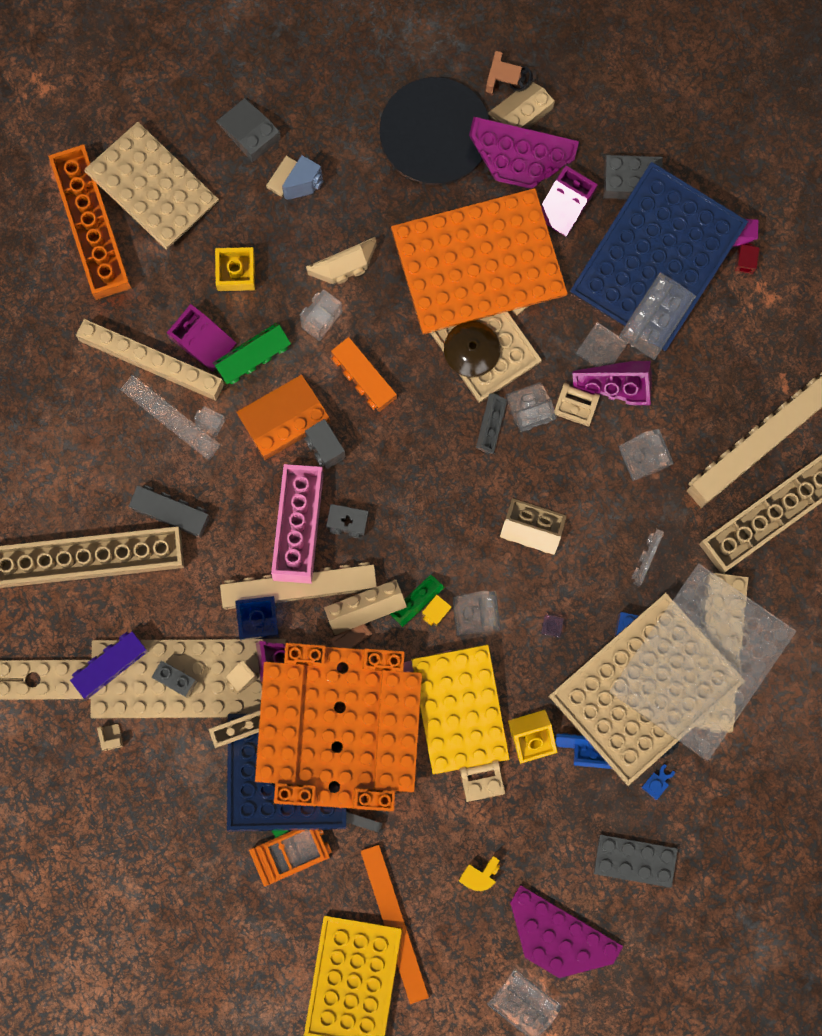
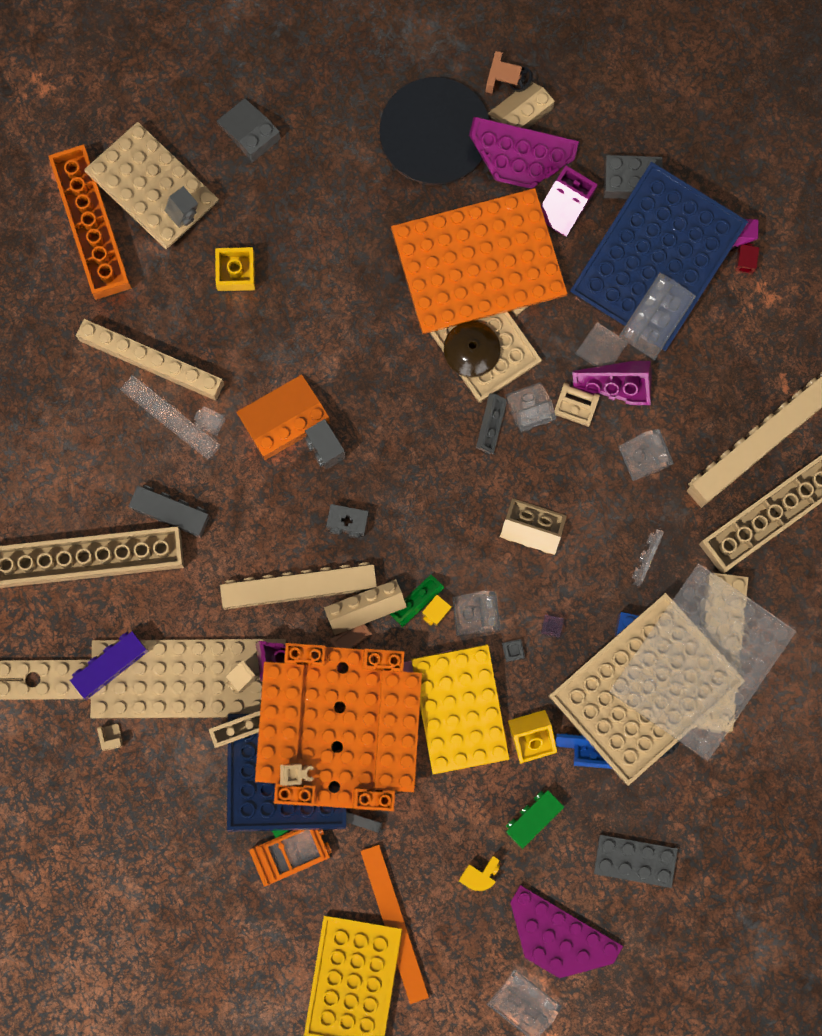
dark grey brick [151,660,198,698] -> none
magenta slope [167,304,237,372] -> none
green brick [213,323,291,384] -> none
clear blue slope [235,596,279,641] -> none
tan tile [266,156,297,197] -> none
bright pink brick [271,464,323,584] -> none
sand blue slope [282,155,323,200] -> none
clear brick [300,289,343,341] -> none
tan wedge [306,237,377,284] -> none
orange brick [331,337,397,412] -> none
tan plate [460,760,505,802] -> none
blue plate [641,764,675,800] -> none
none -> dark grey brick [165,186,198,228]
none -> tan plate [280,763,314,786]
none -> dark grey tile [502,639,525,662]
none -> green brick [505,790,564,849]

